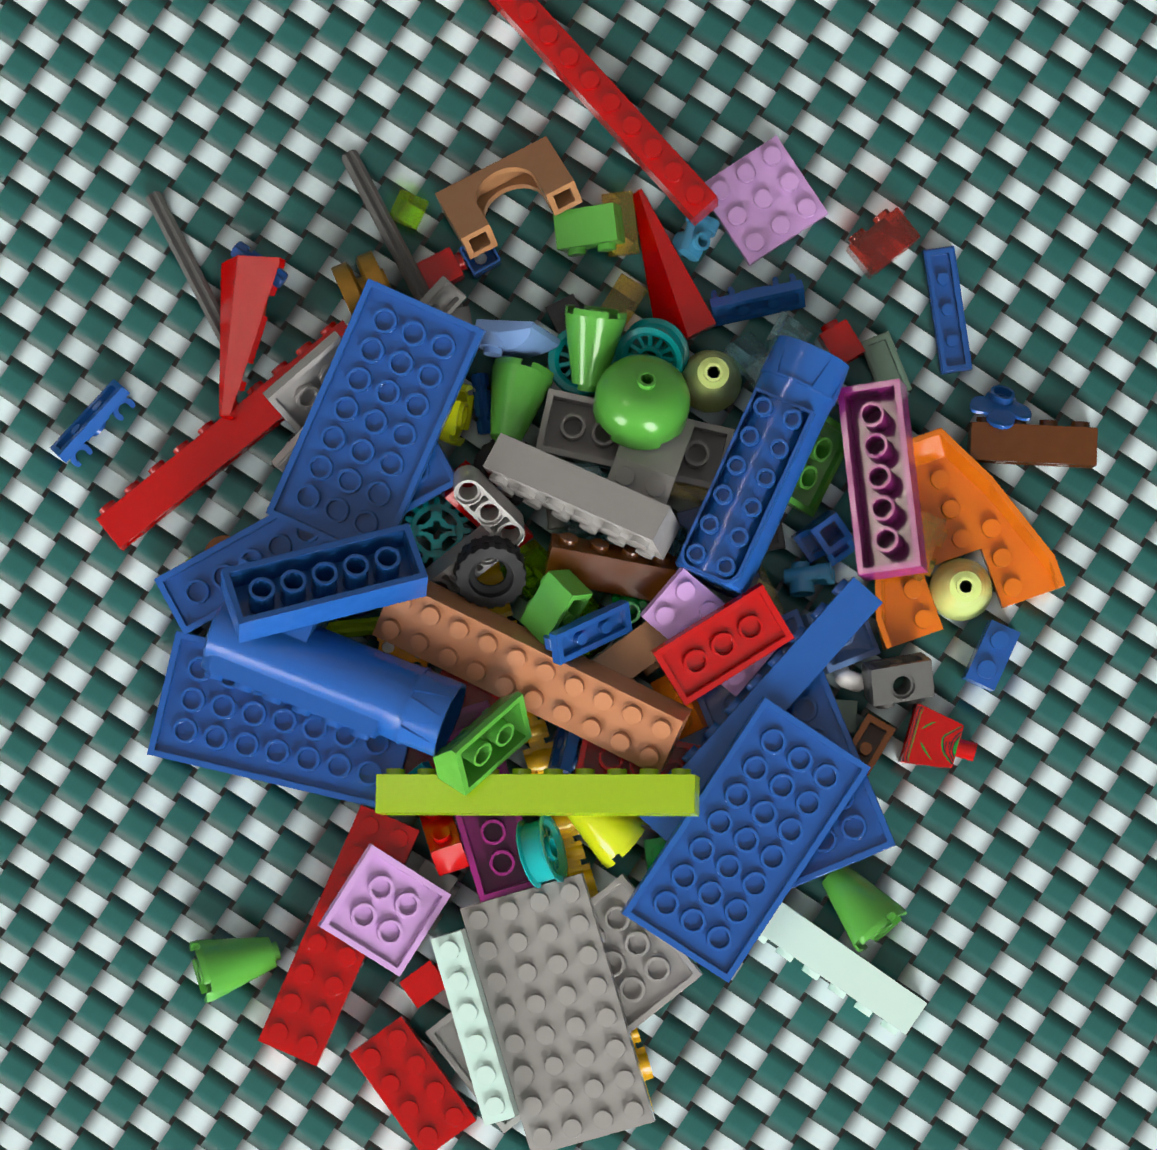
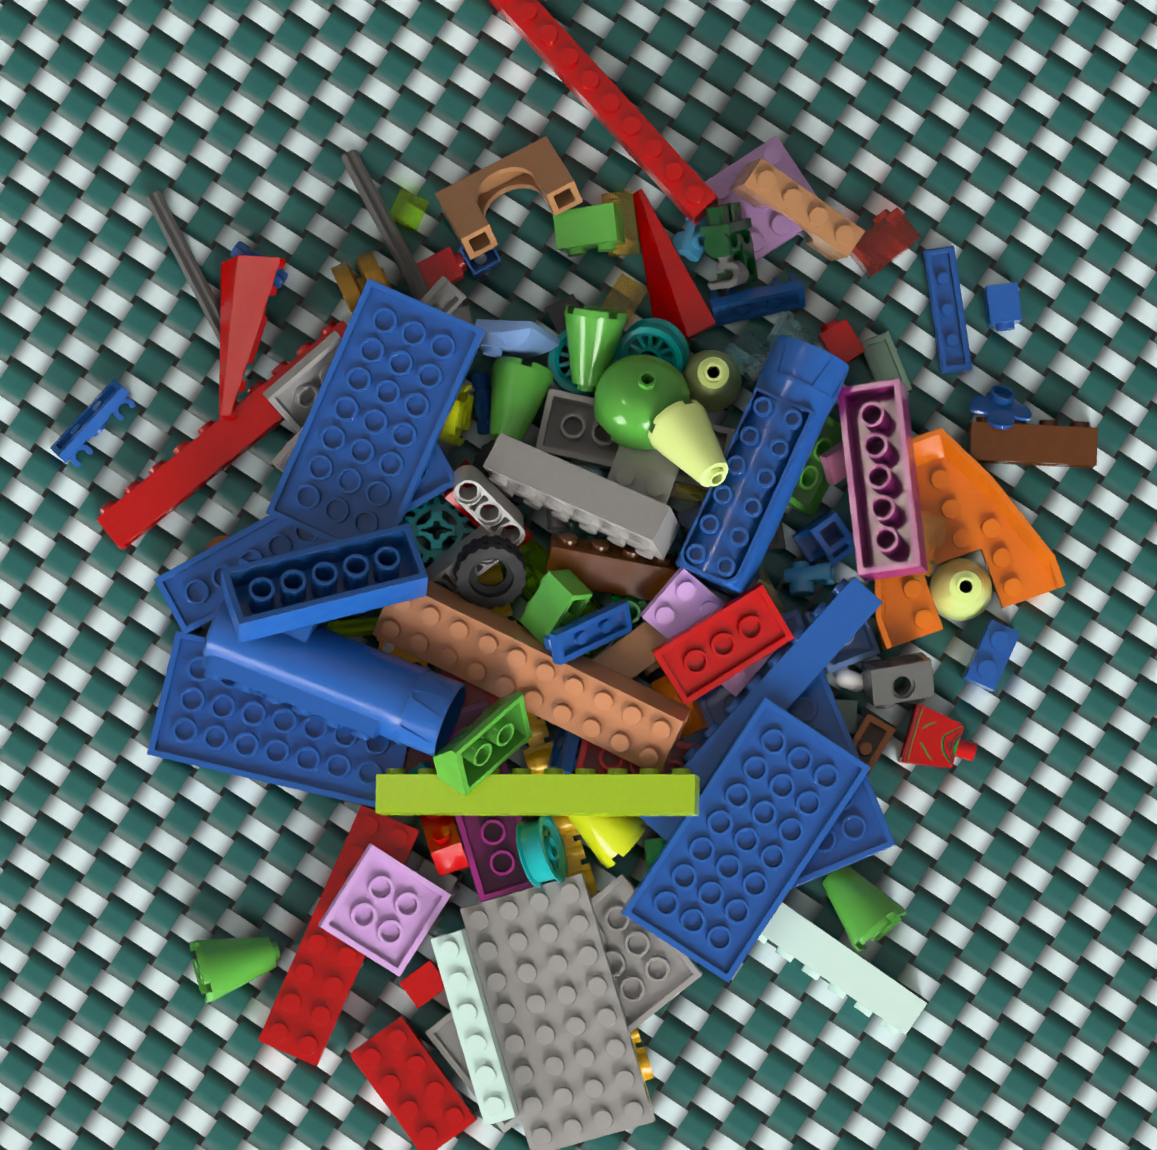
none -> yellowish green cone [648,400,728,487]
none -> dark green hips [699,202,758,290]
none -> medium nougat arch [729,158,865,261]
none -> bright pink tile [820,441,847,485]
none -> blue brick [982,282,1022,331]

